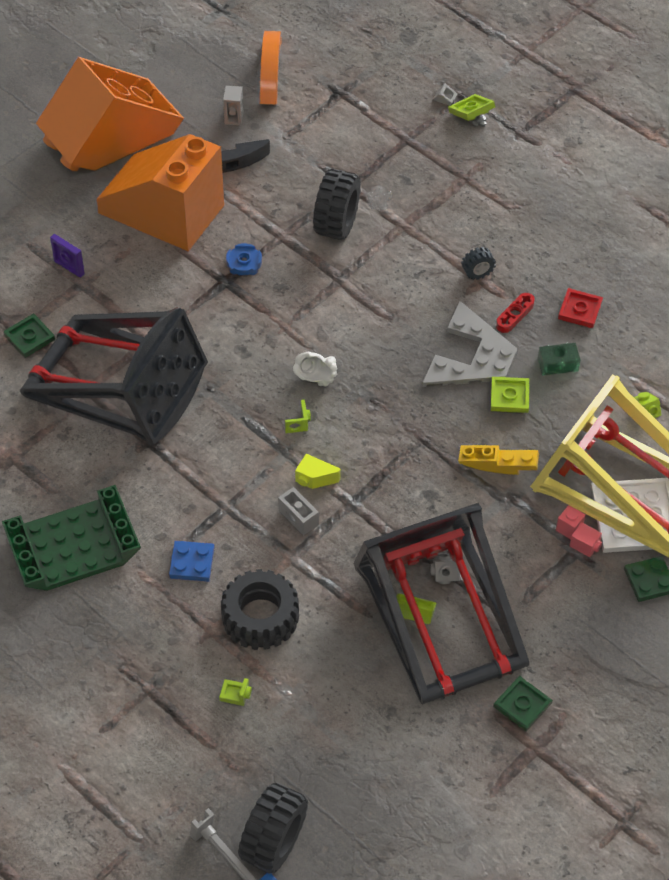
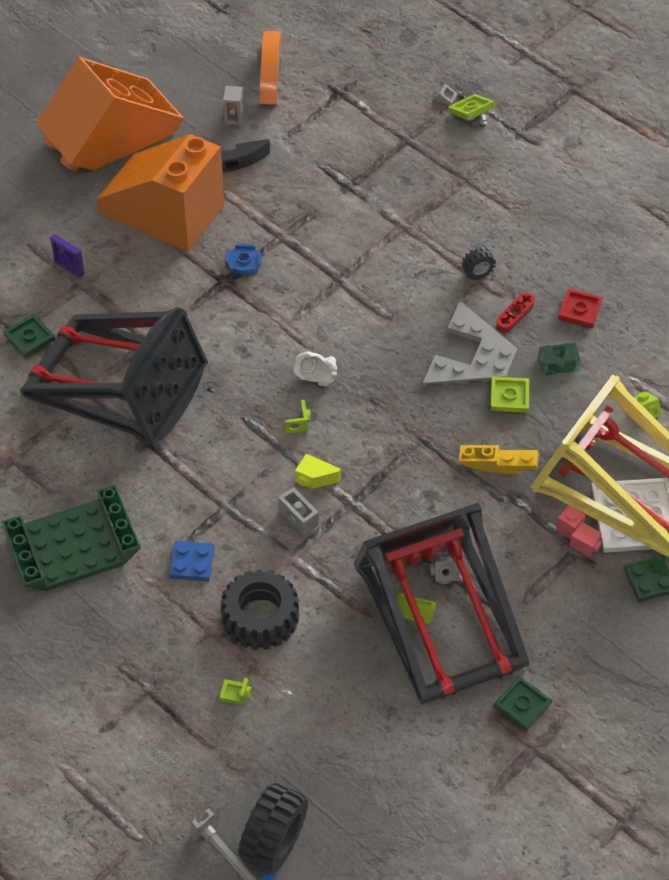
black tyre [313,169,361,240] -> none

